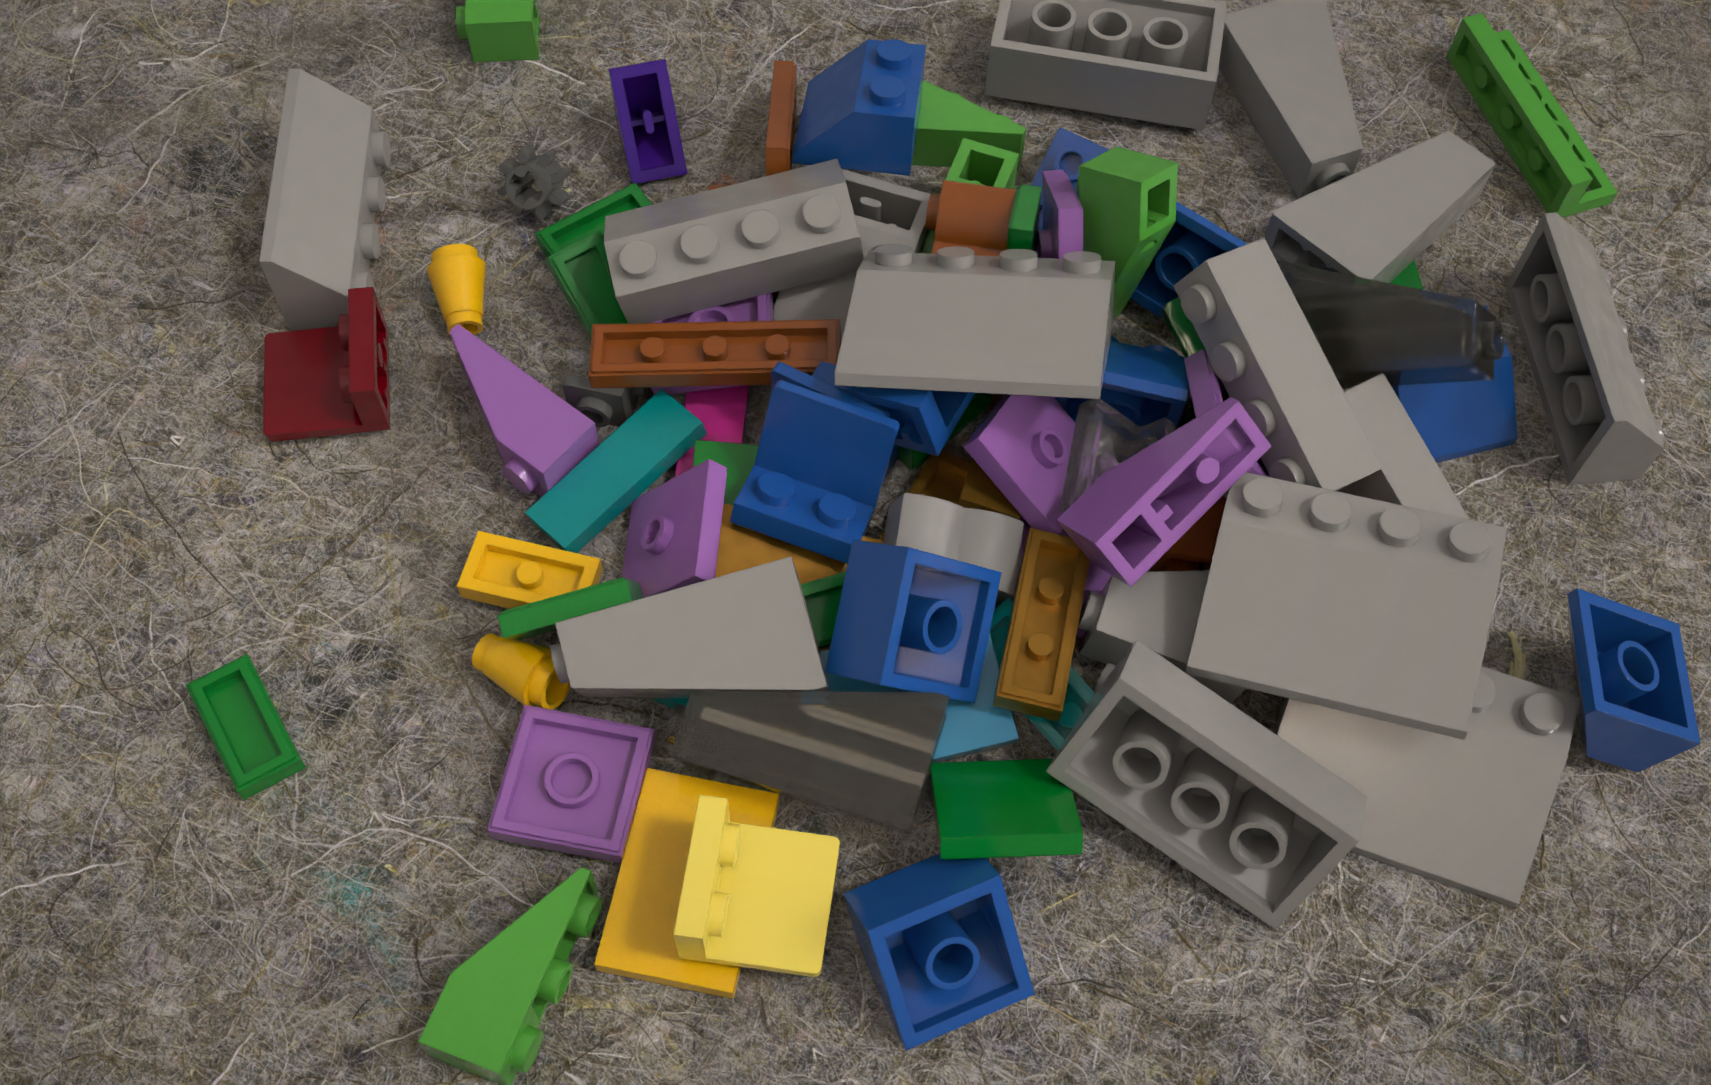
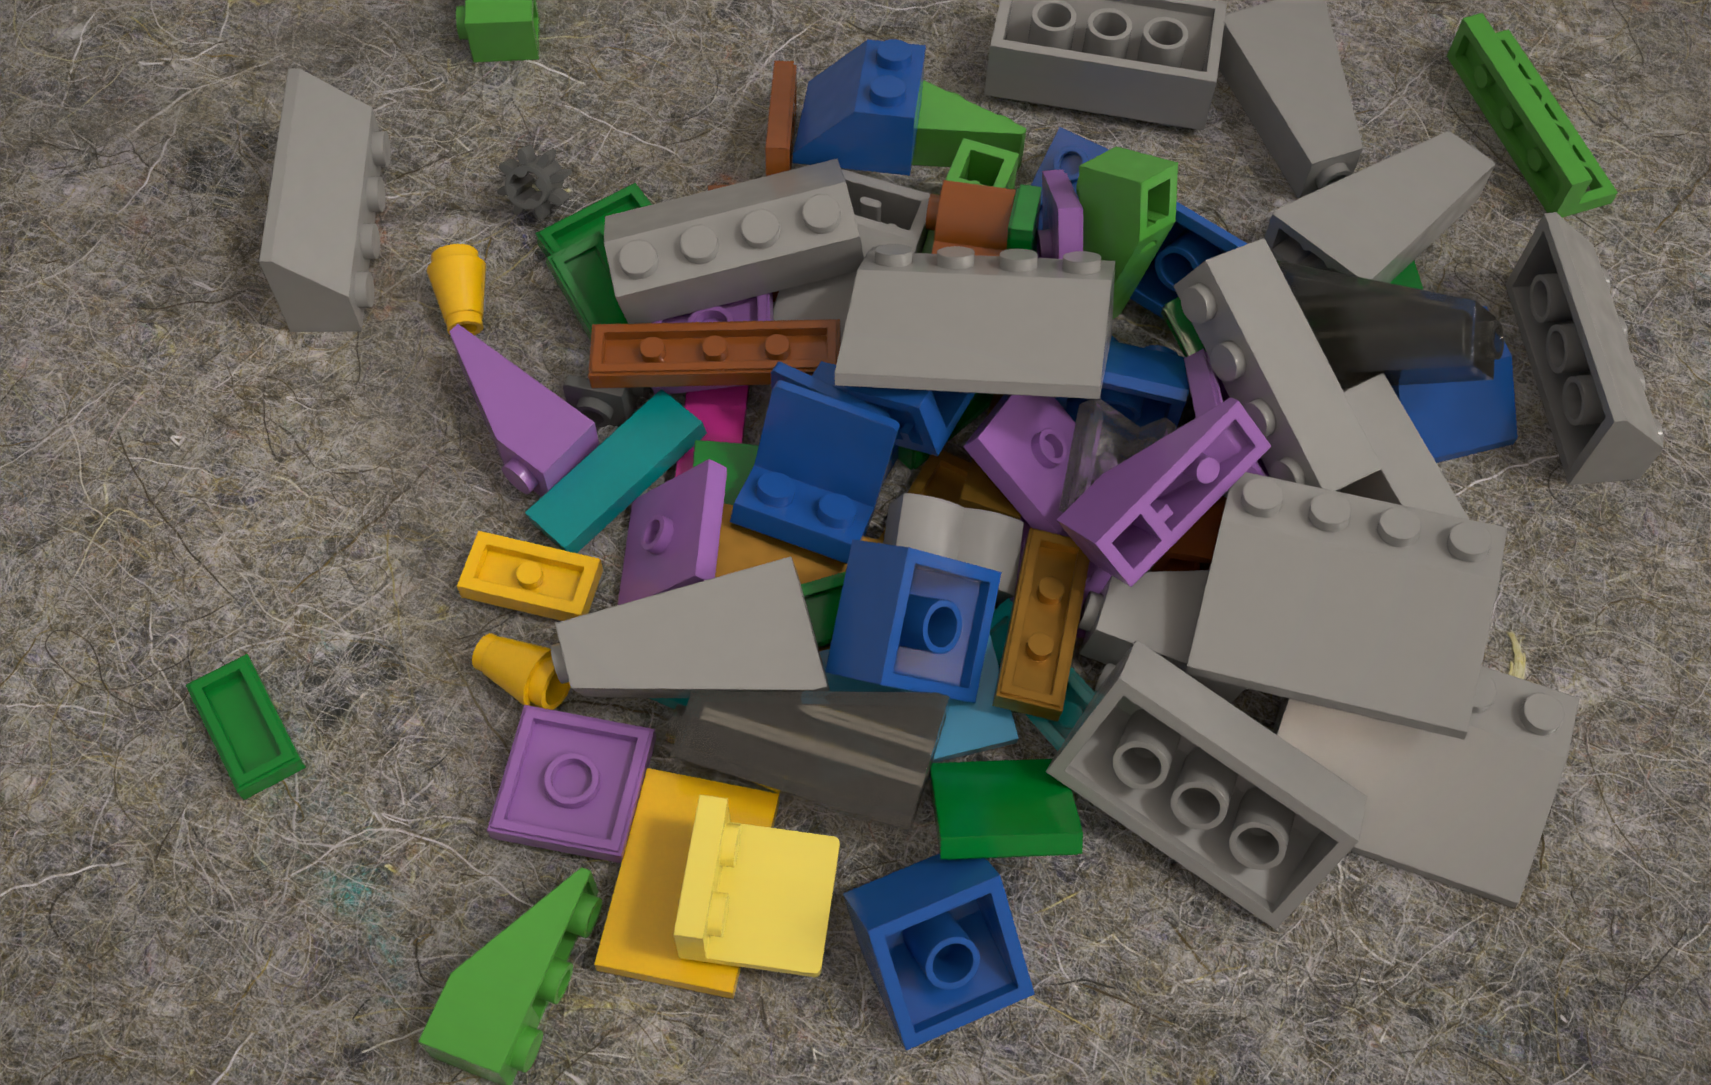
dark red bracket [263,287,390,442] -> none
green tile [497,577,643,640] -> none
dark purple slope [608,58,688,184] -> none
blue slope [1567,588,1701,772] -> none

